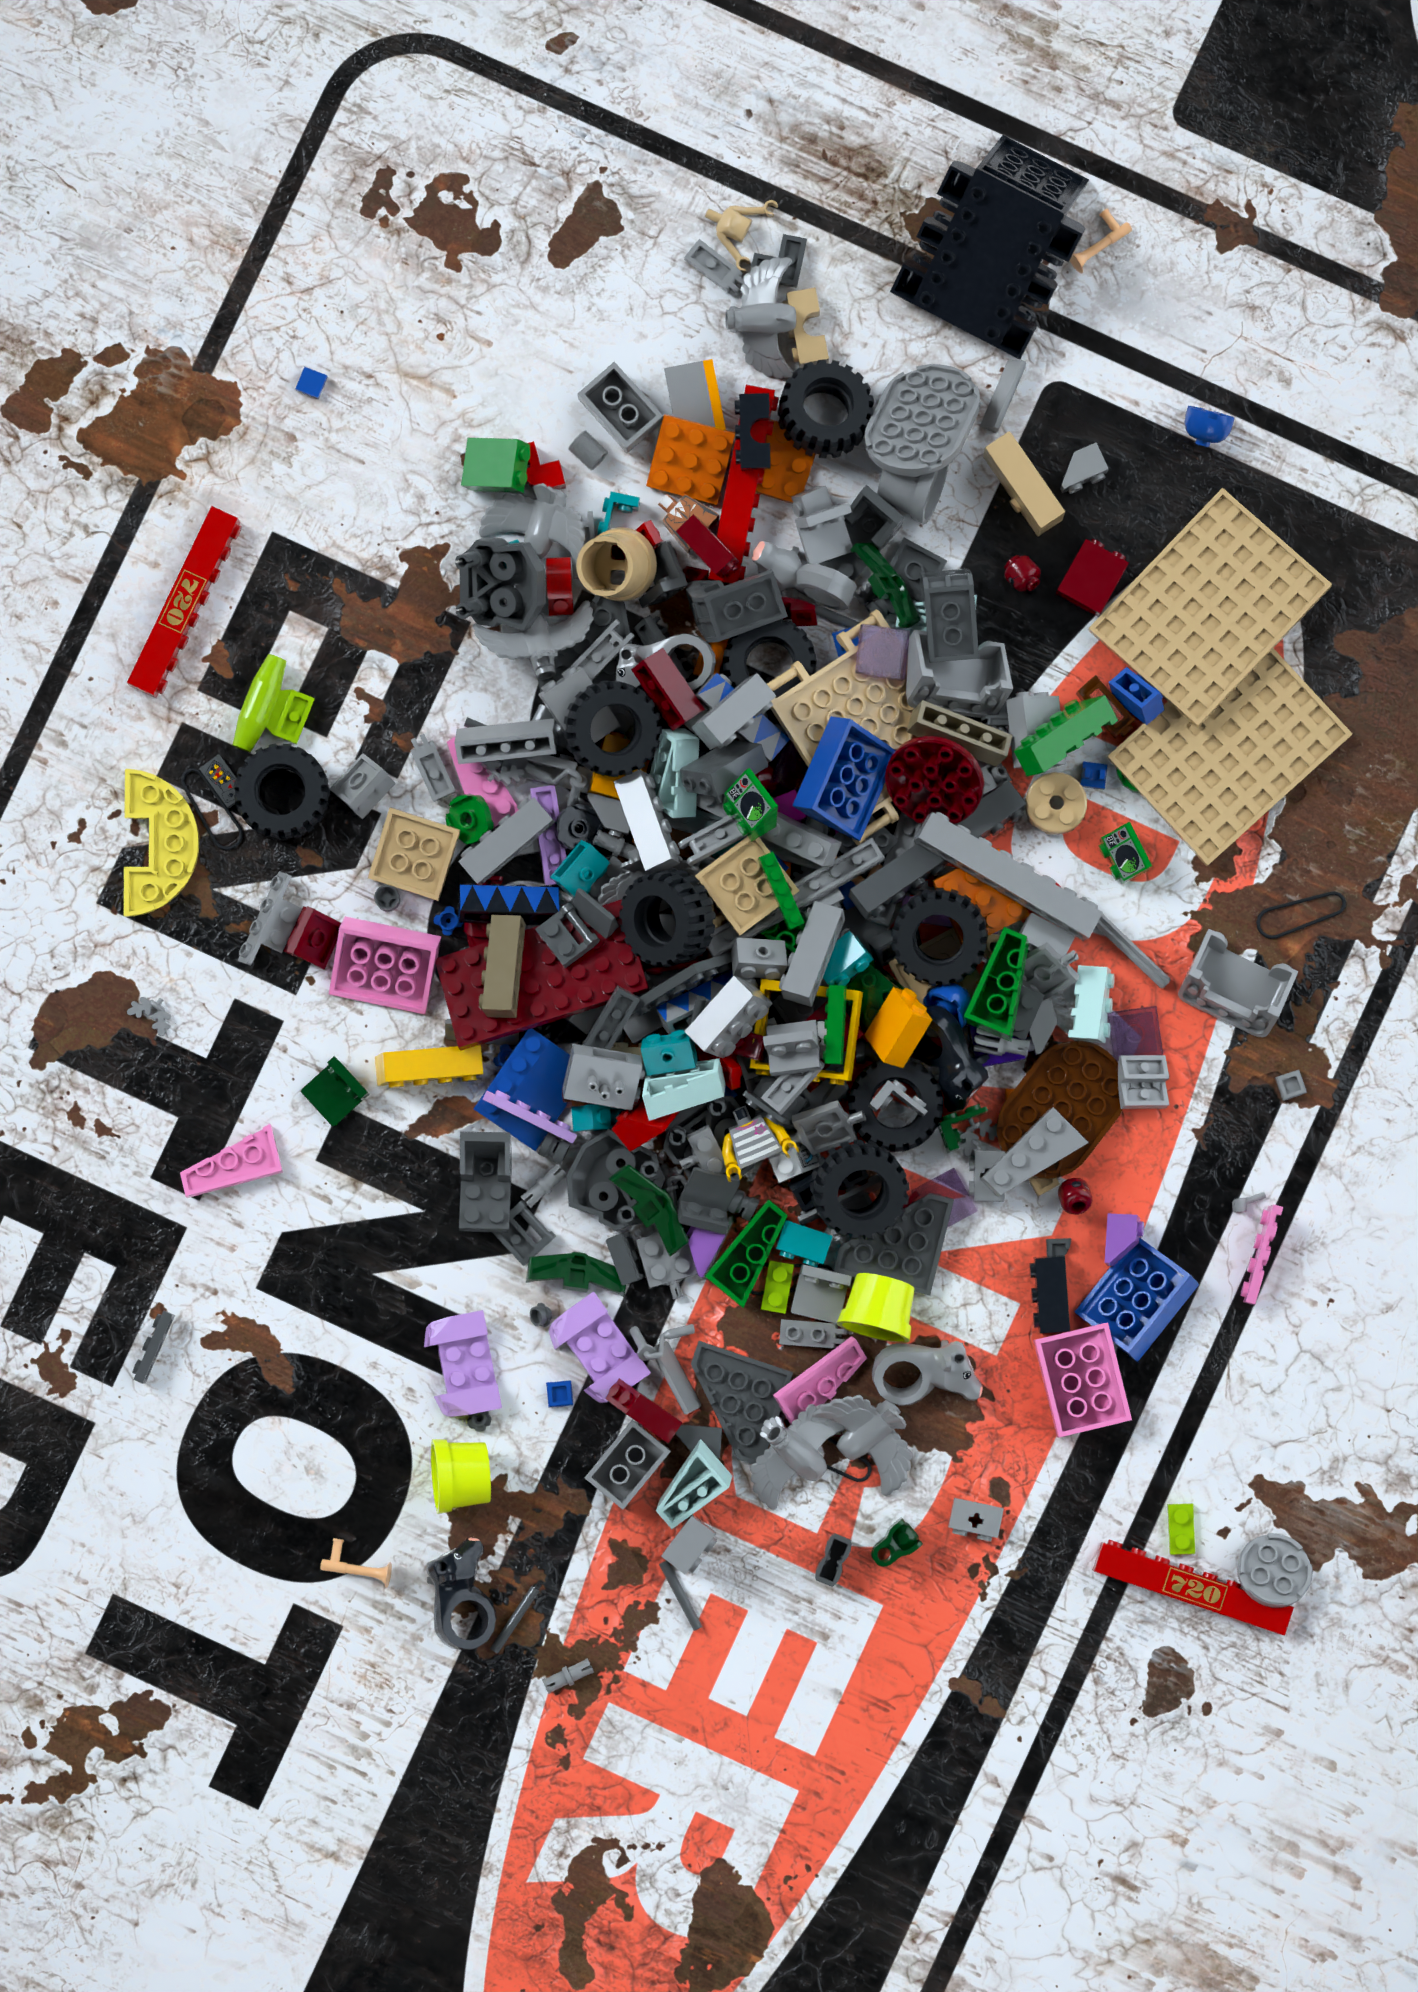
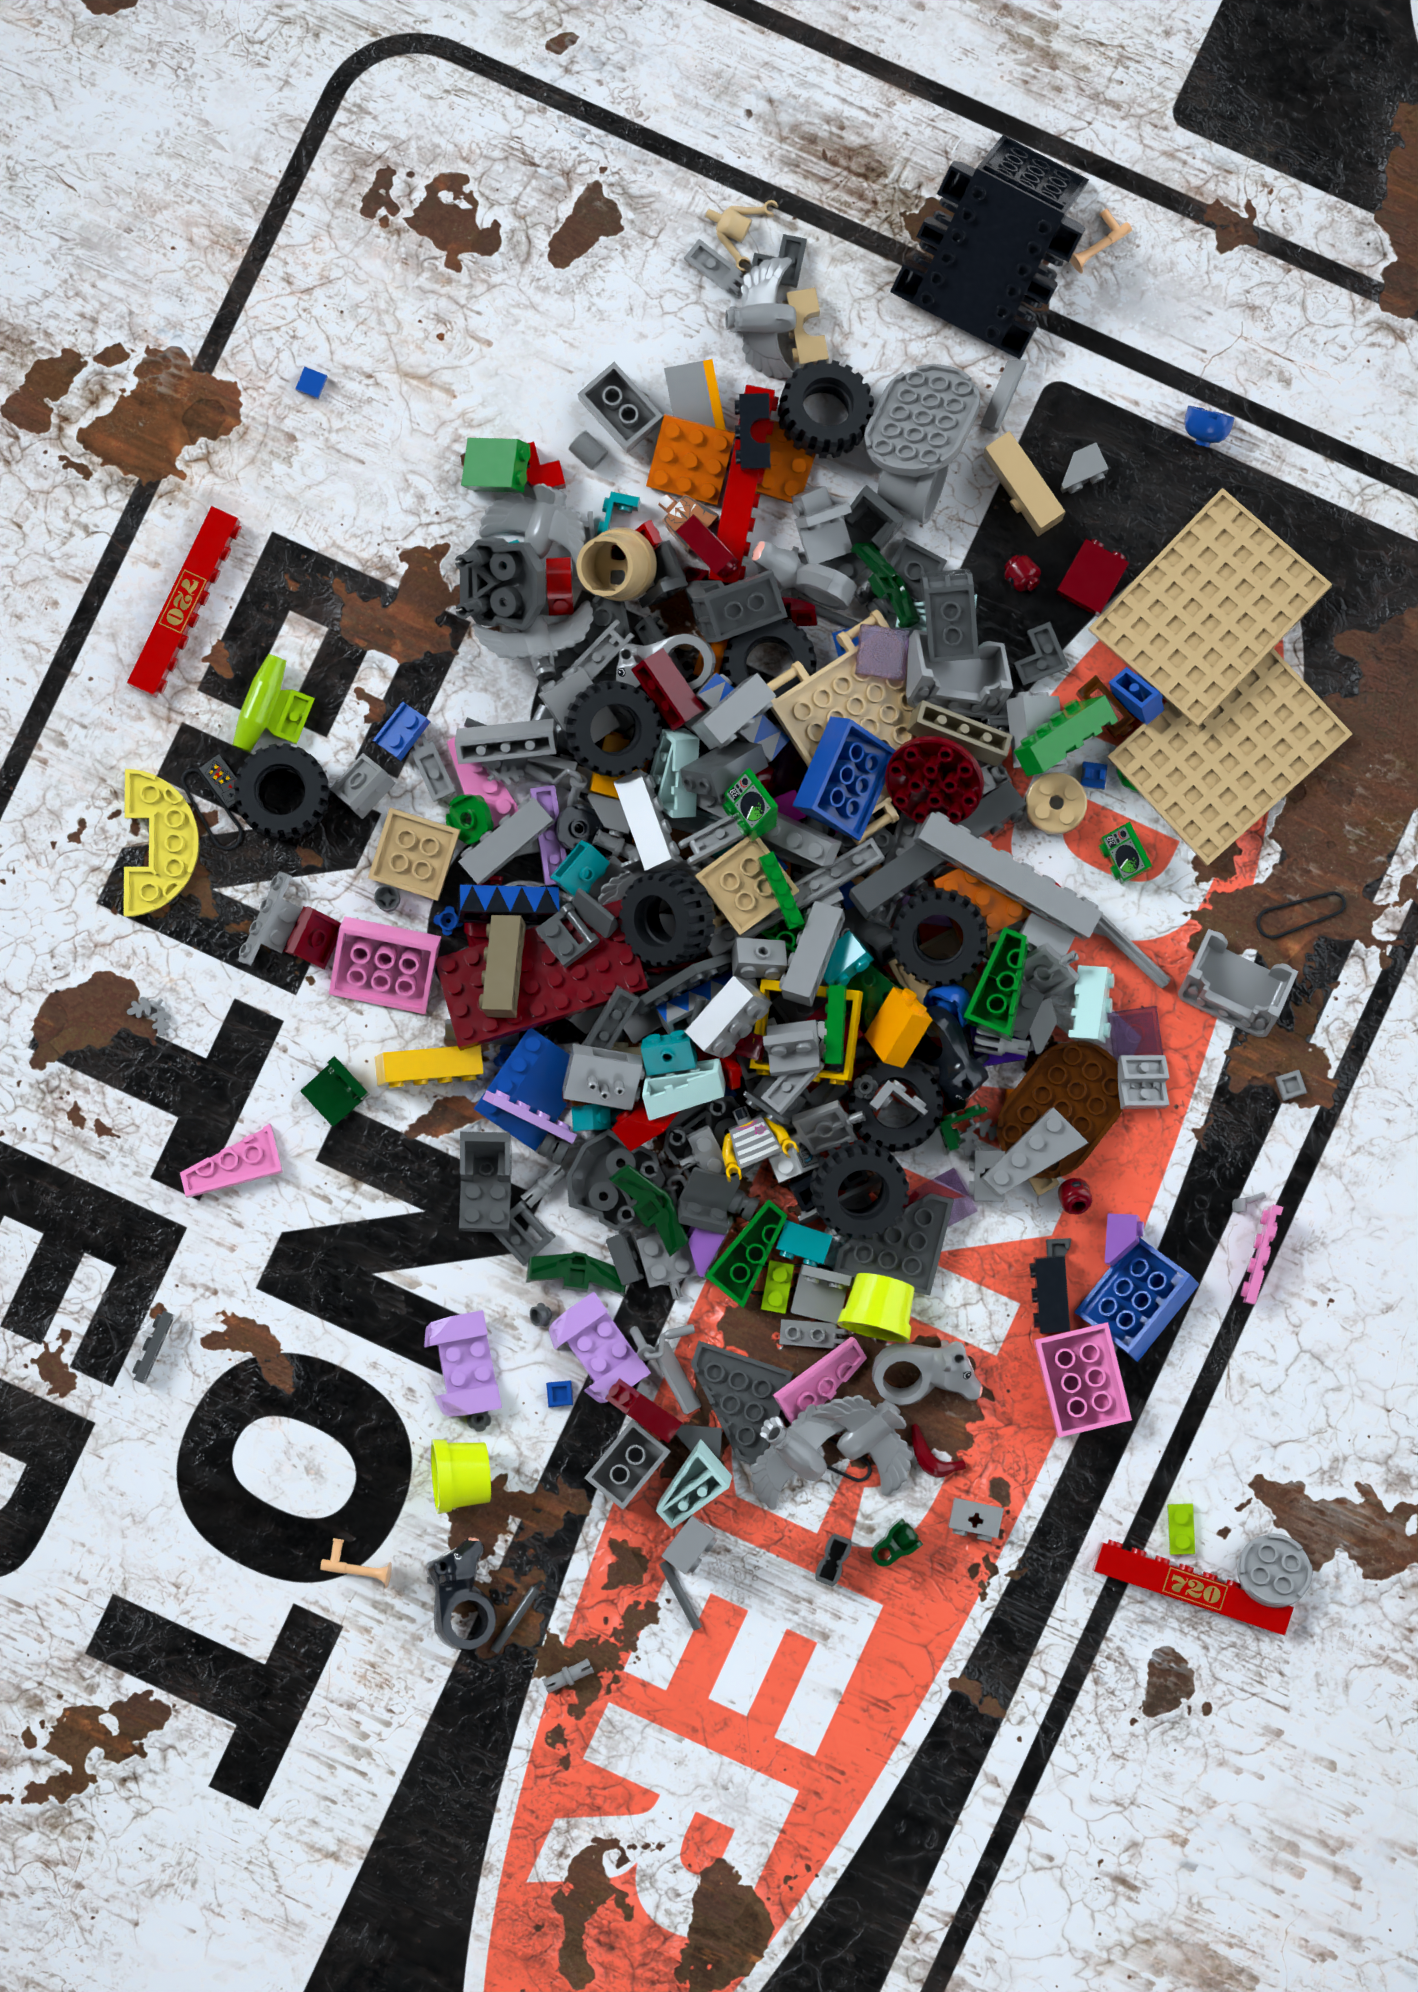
none -> plate [373,702,431,761]
none -> dark grey plate [853,1075,878,1099]
none -> dark red piece [912,1424,966,1478]
none -> dark grey plate [1014,622,1069,686]

